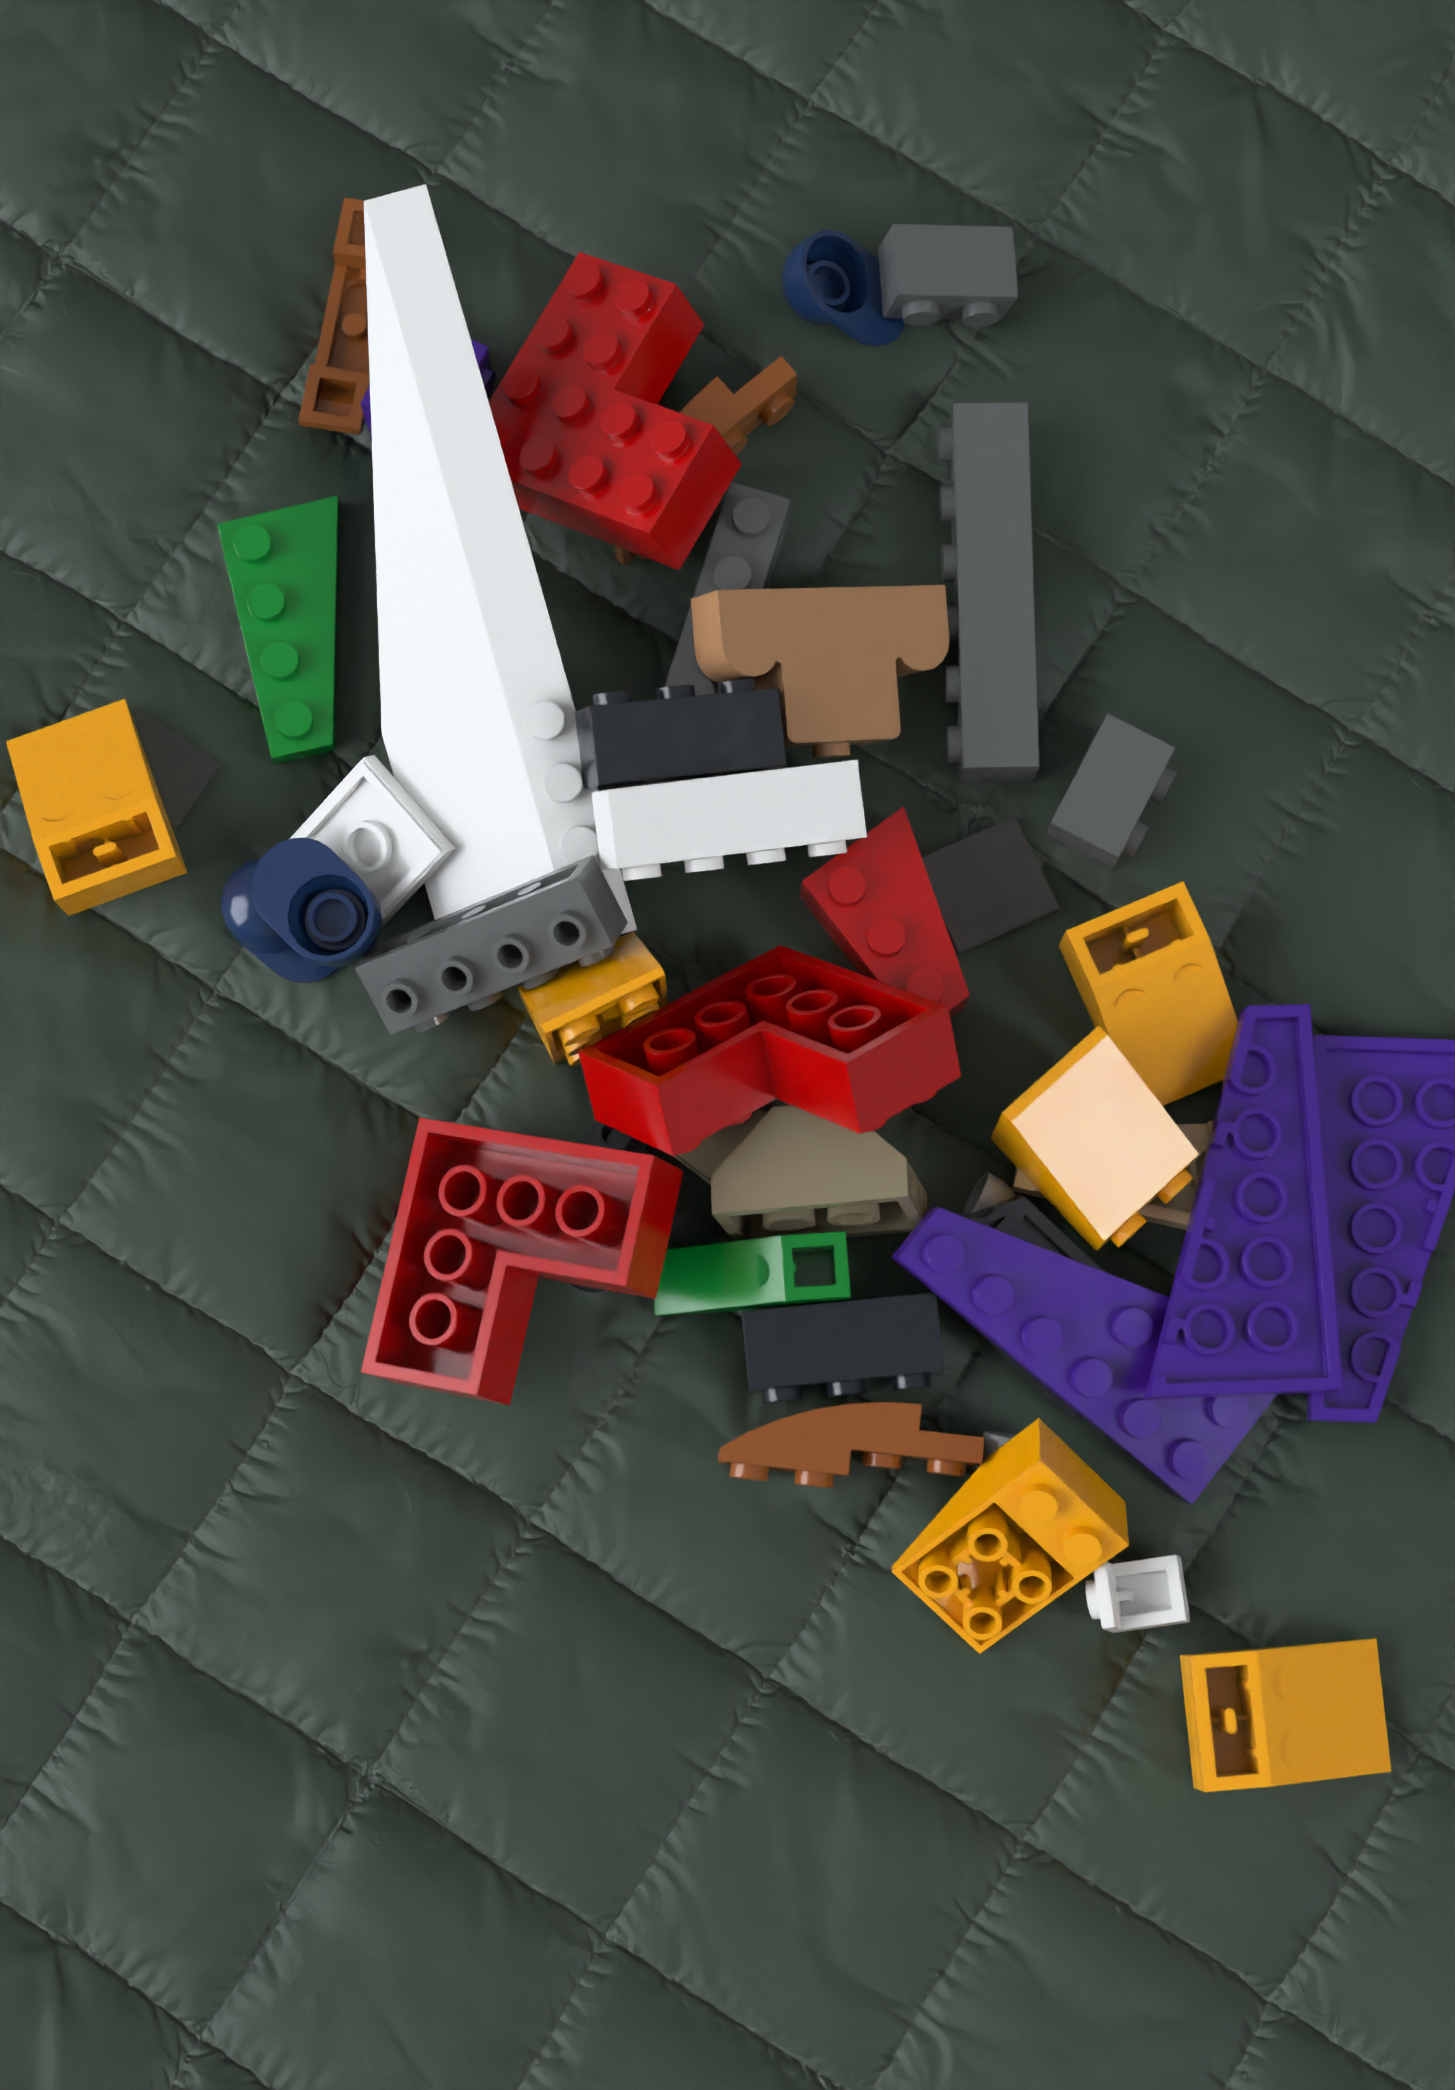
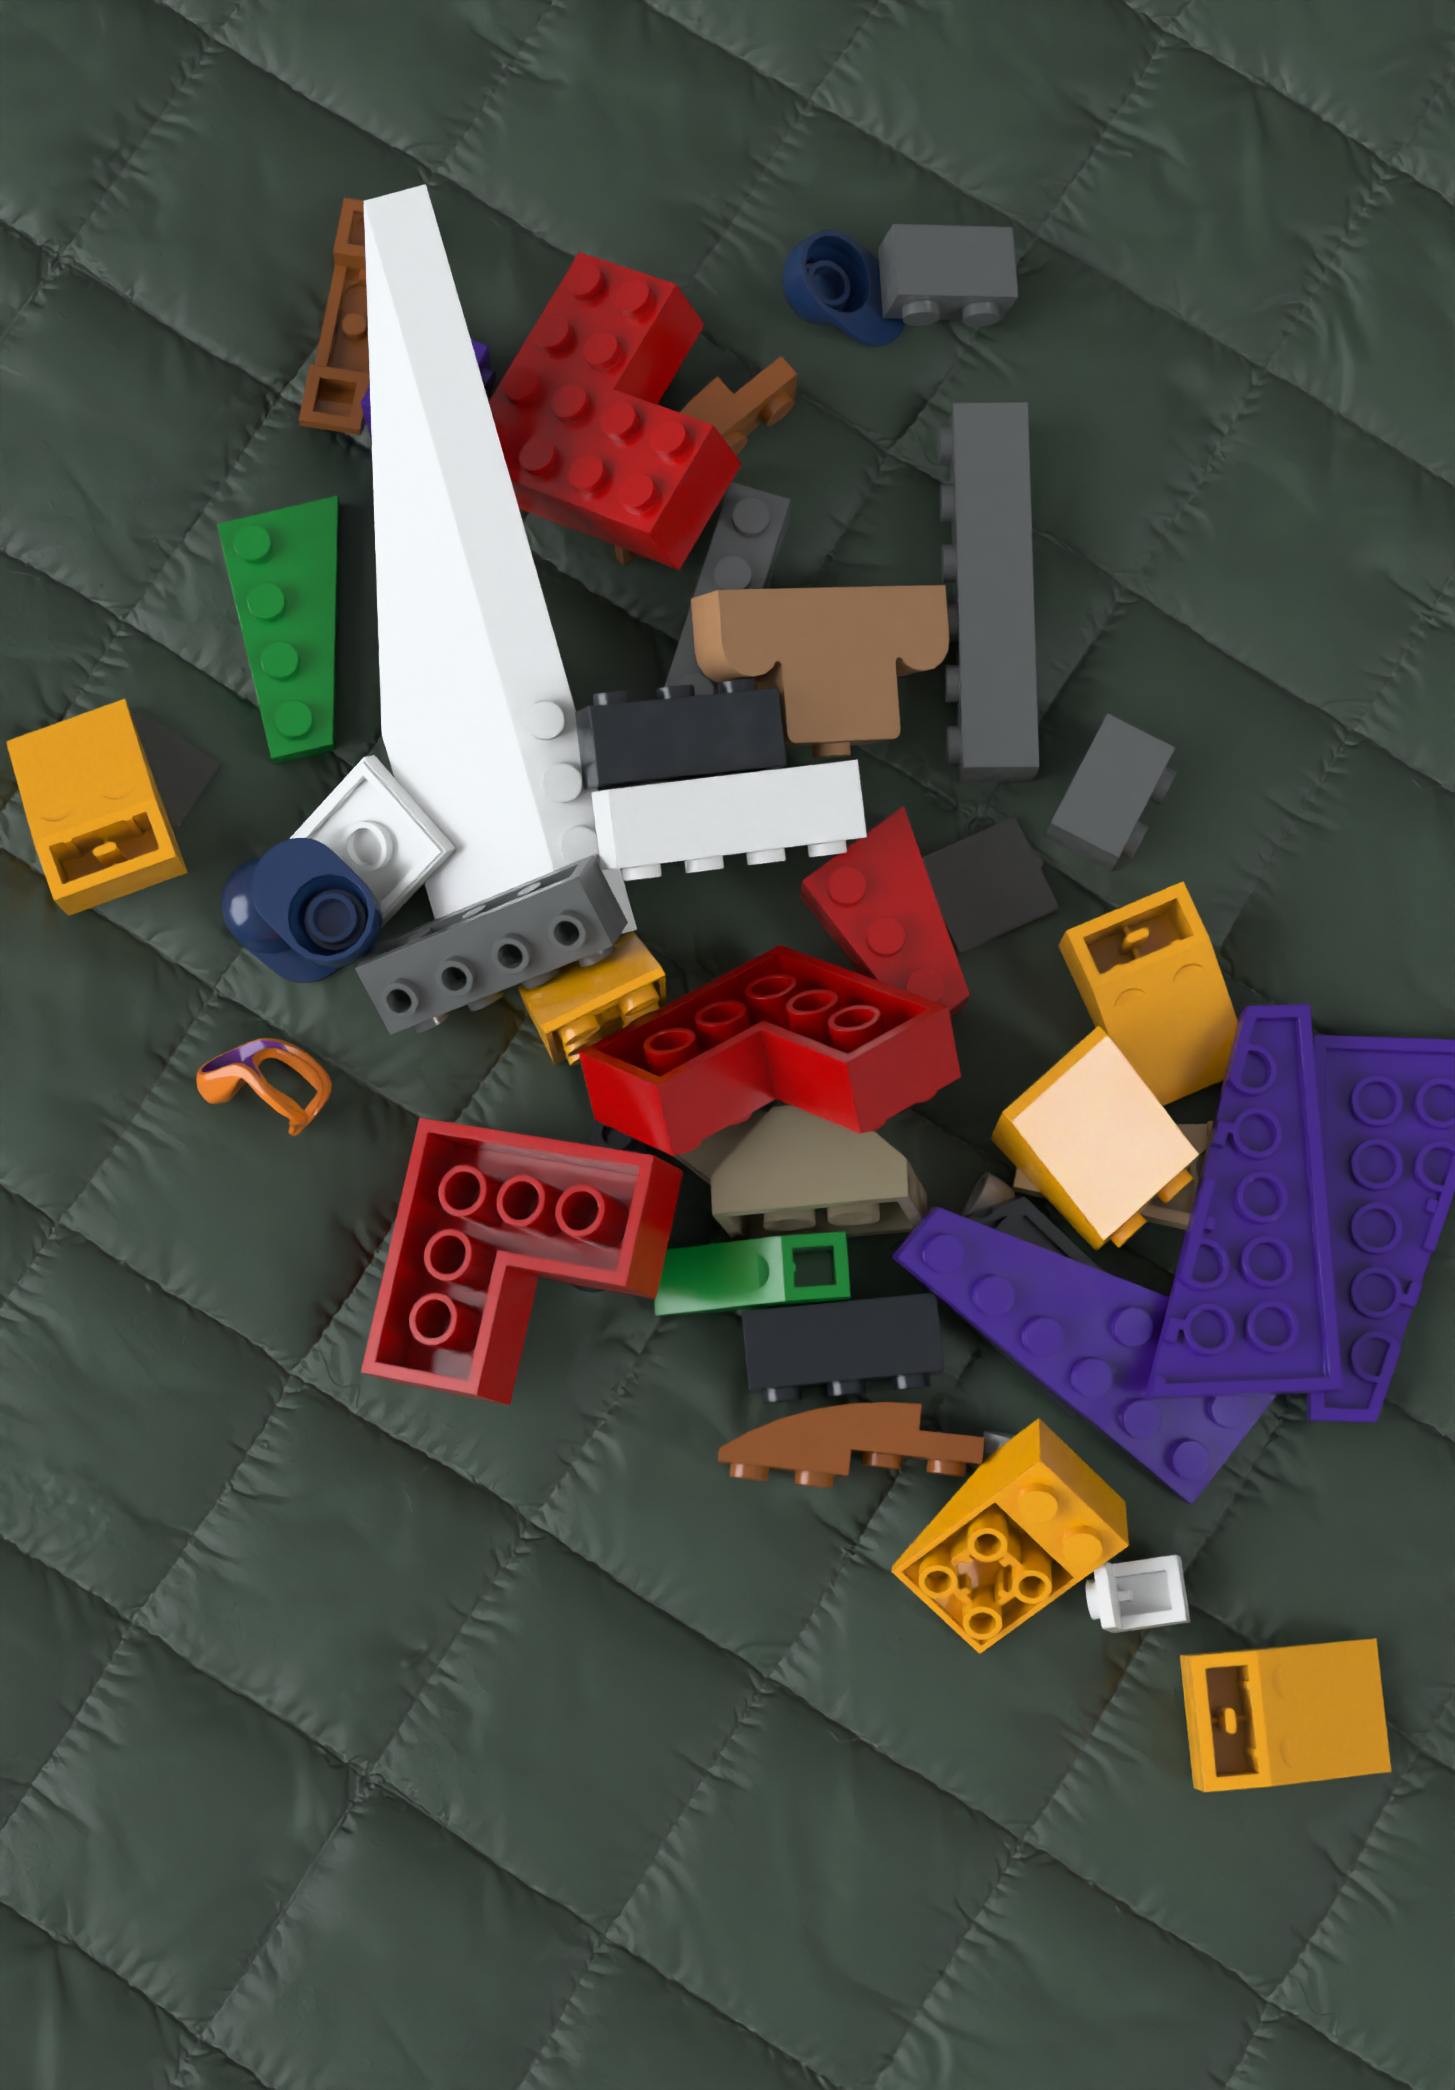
none -> orange piece [196,1038,332,1136]

